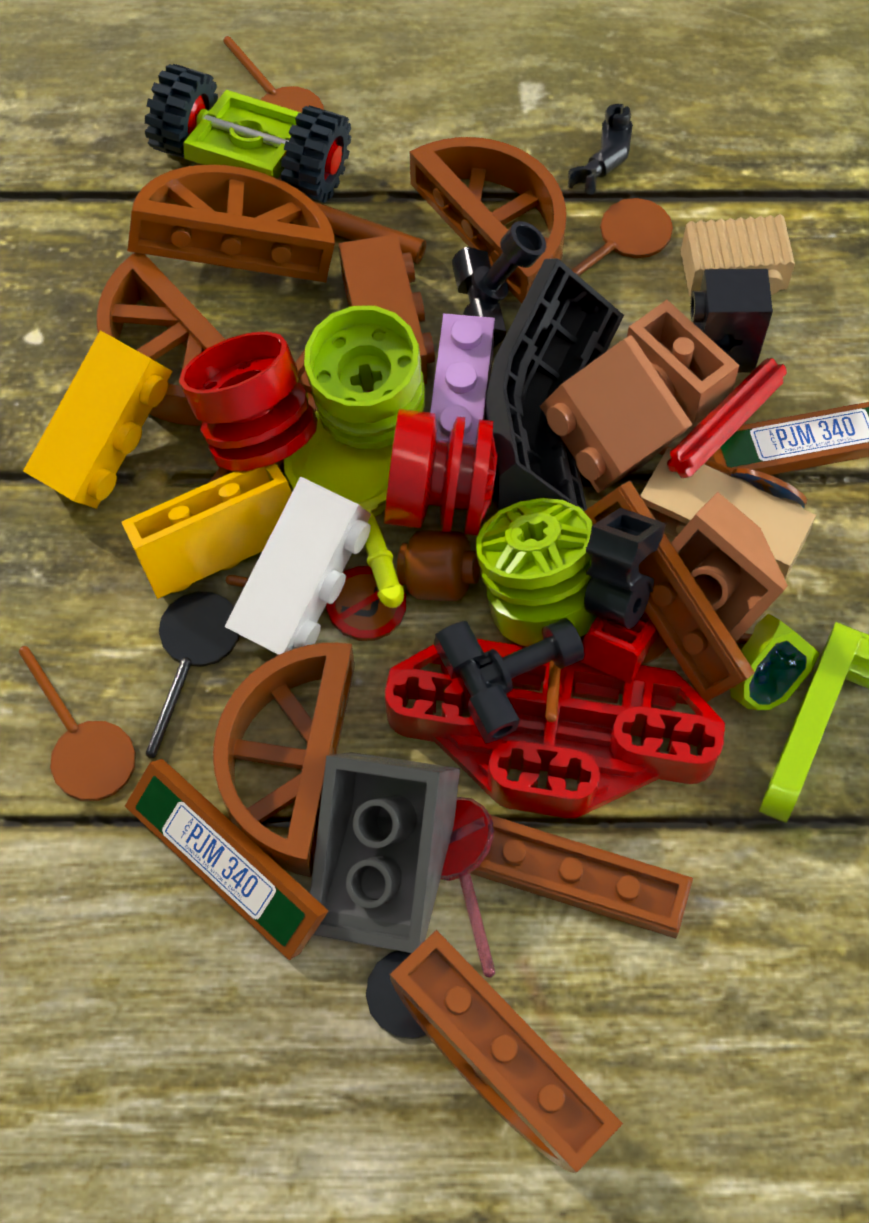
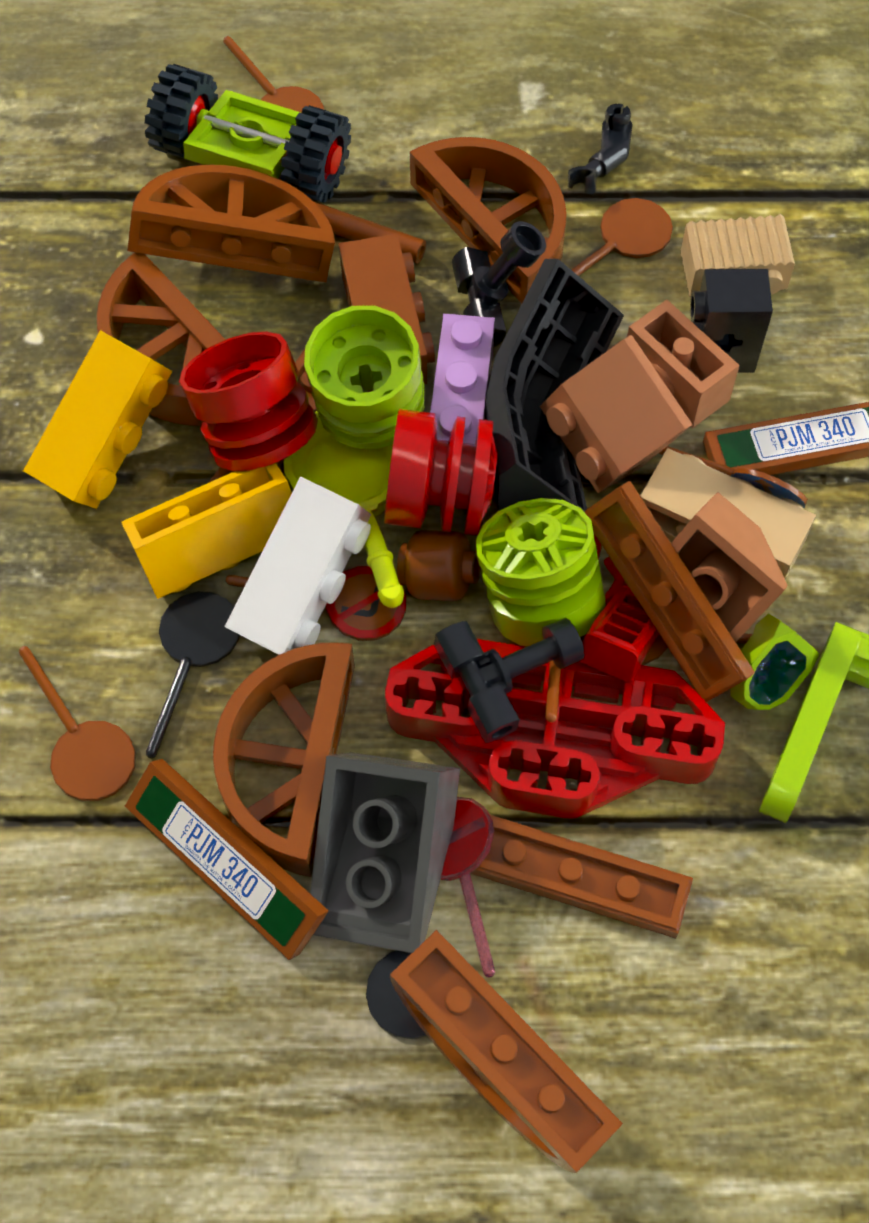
black leg [584,507,666,629] -> none
red axle [667,358,787,478] -> none

